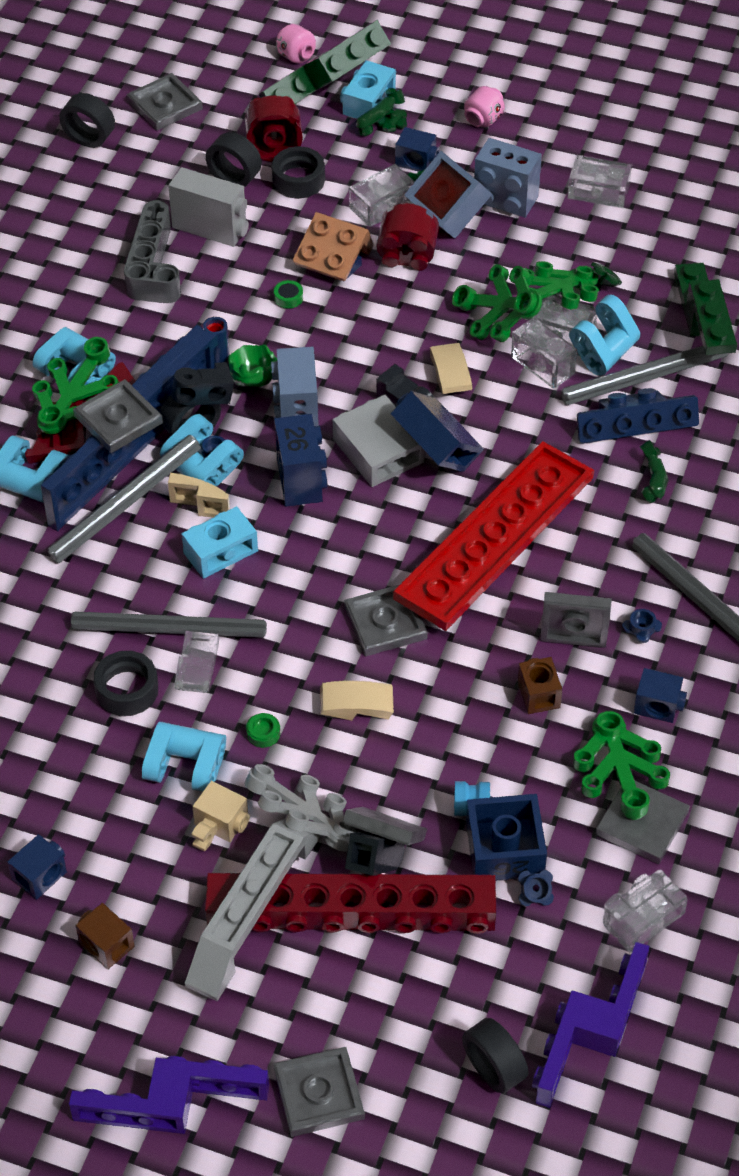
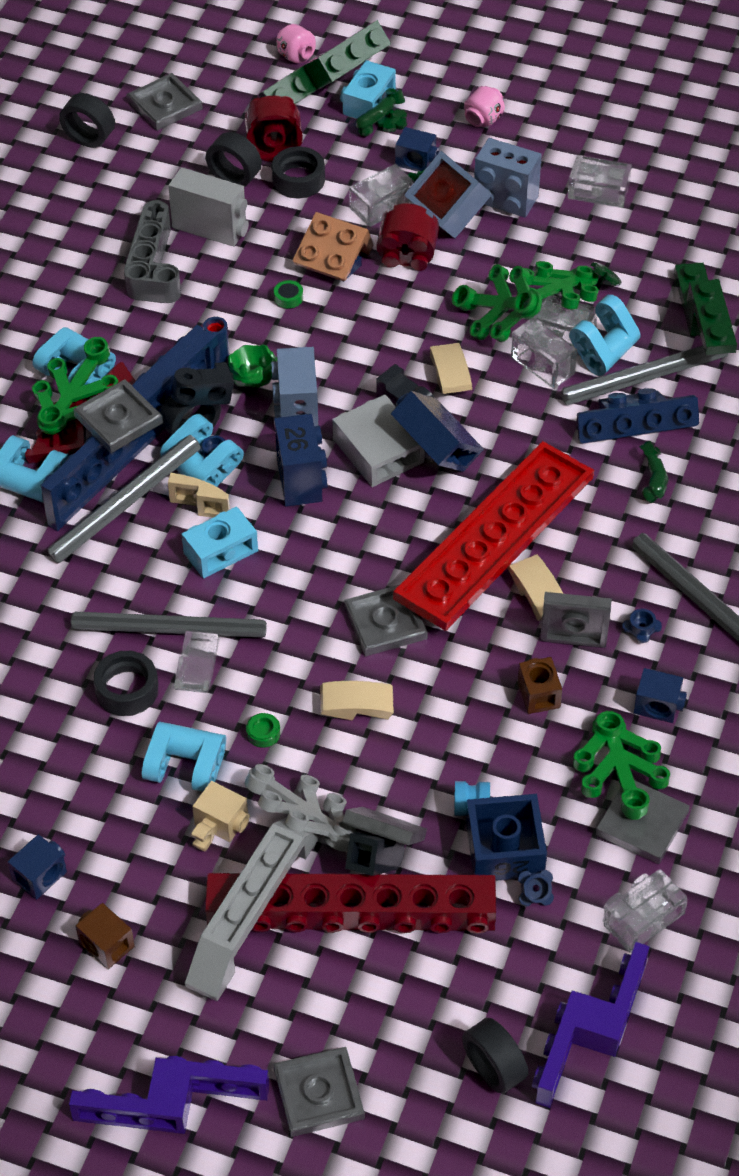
none -> tan slope [507,554,563,621]

